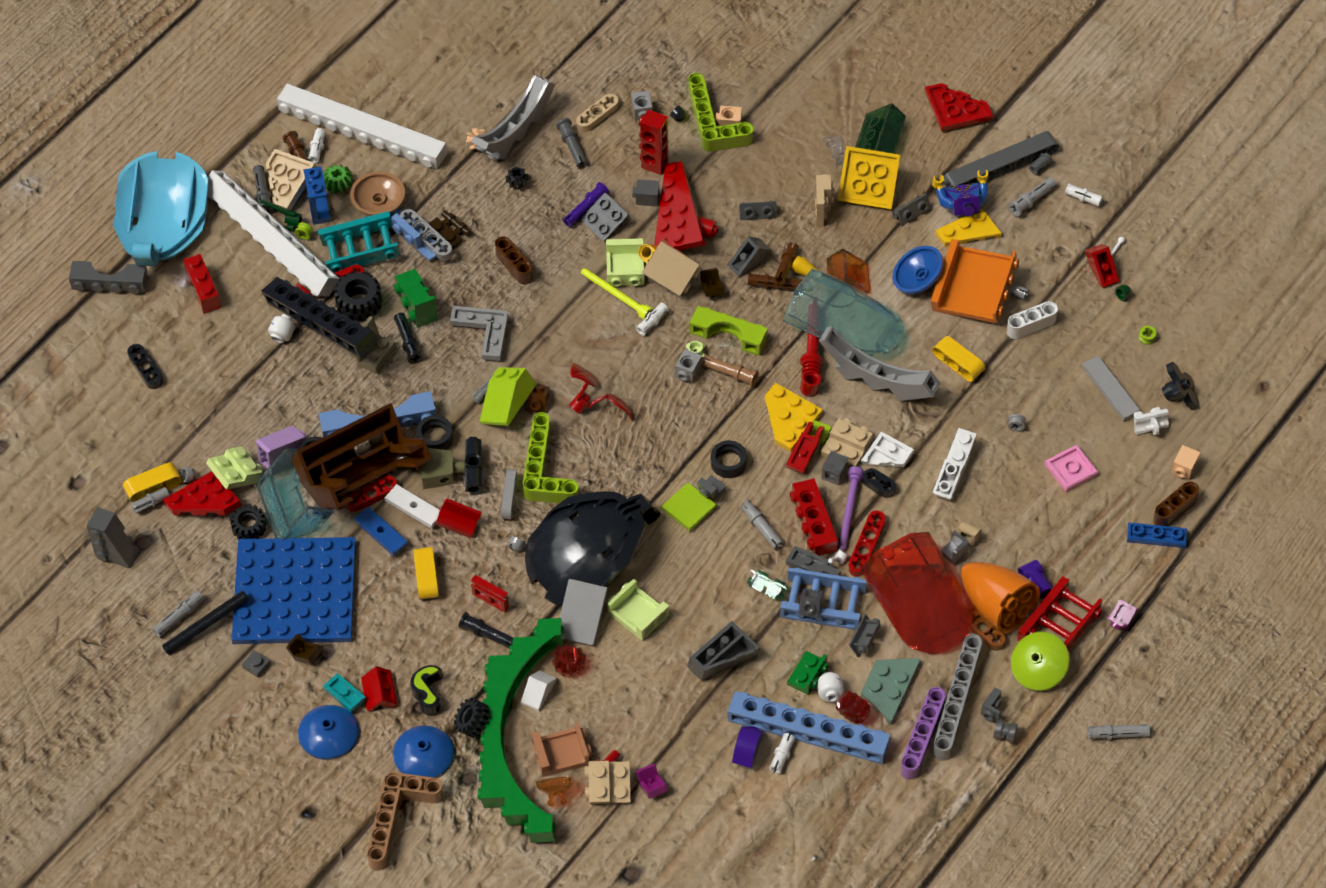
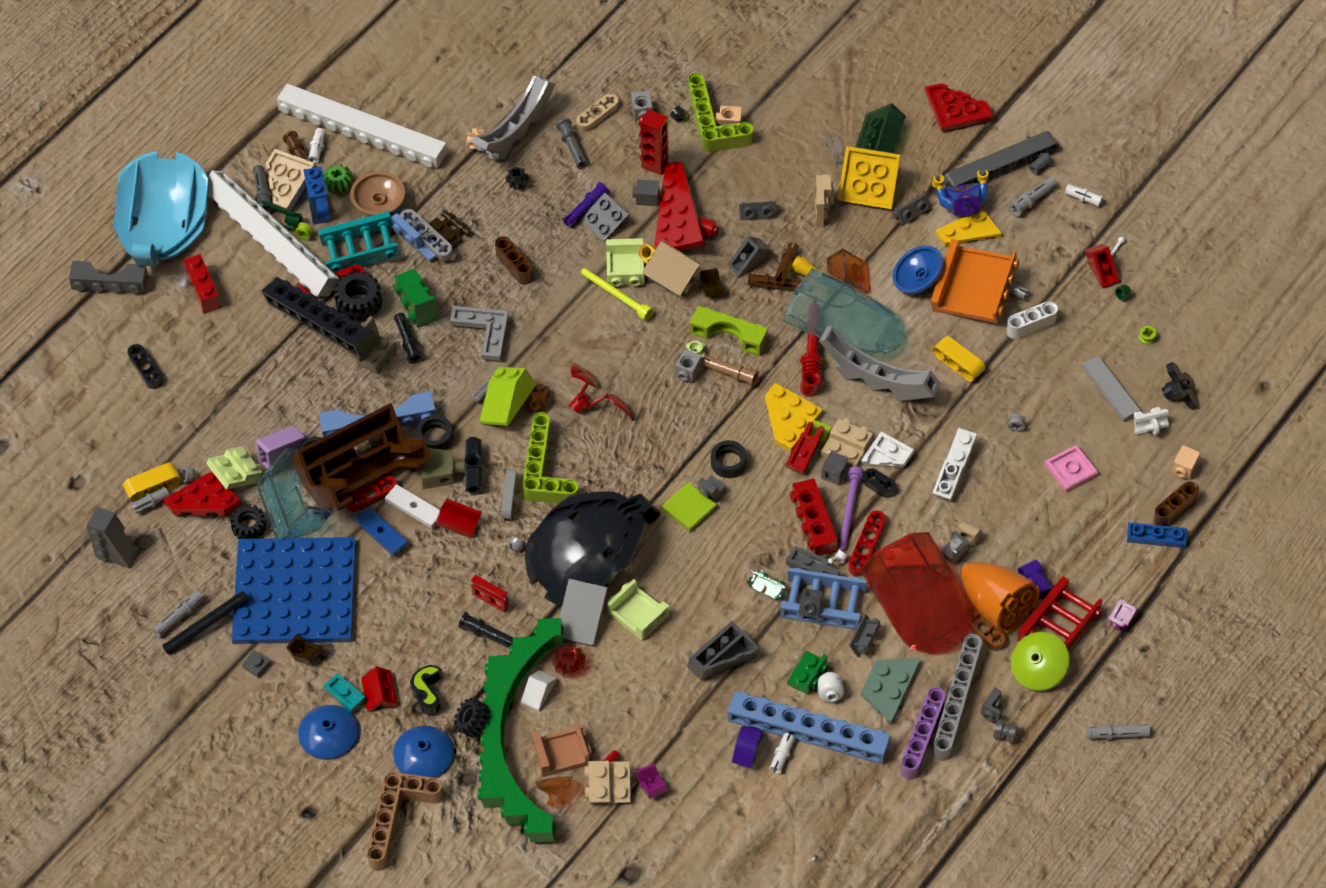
white head [268,314,295,343] -> none
yellow beam [413,547,439,600] -> none
white pin [636,303,669,336] -> none
light grey pin [740,500,784,550] -> none
clear red gear [836,691,871,724] -> none

